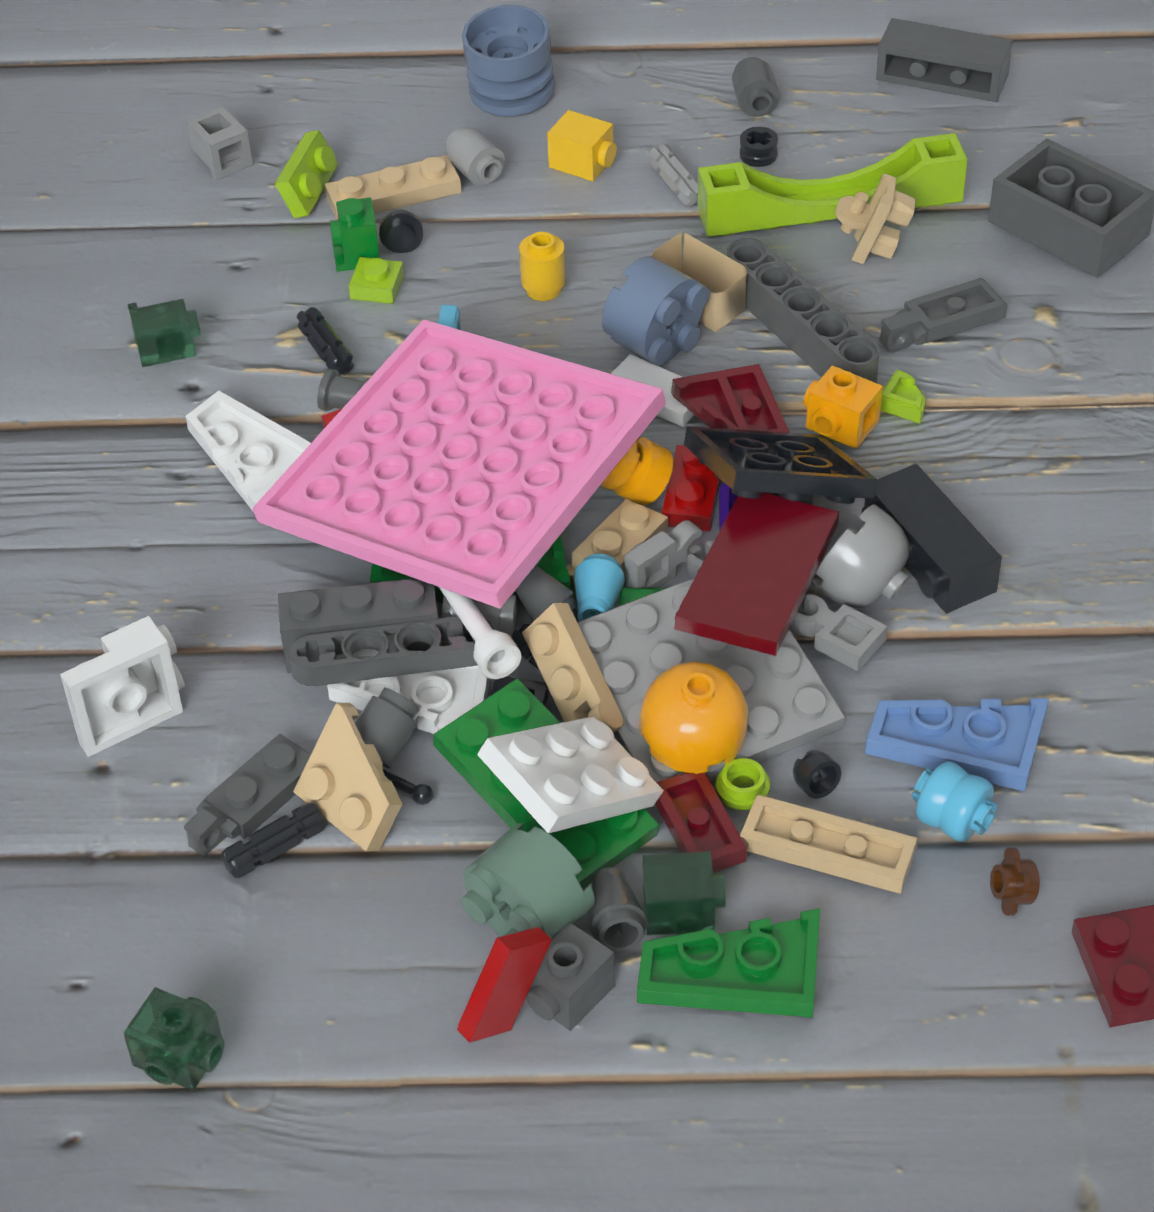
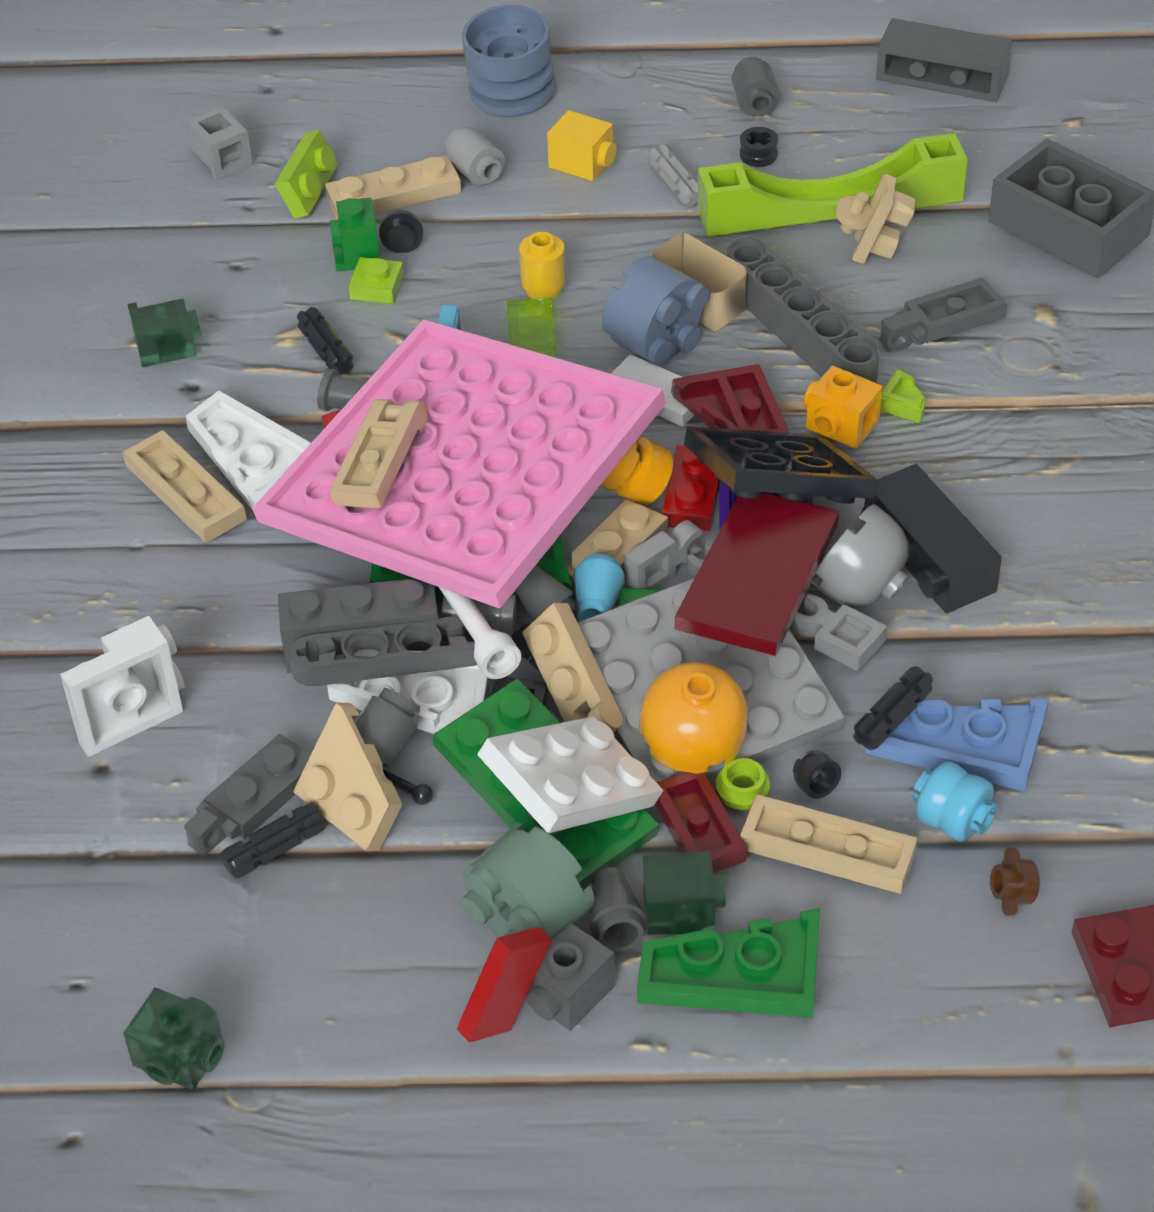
none -> tan plate [123,430,247,543]
none -> tan plate [329,399,427,509]
none -> clear neon green tile [506,298,557,358]
none -> black axle [853,666,933,750]

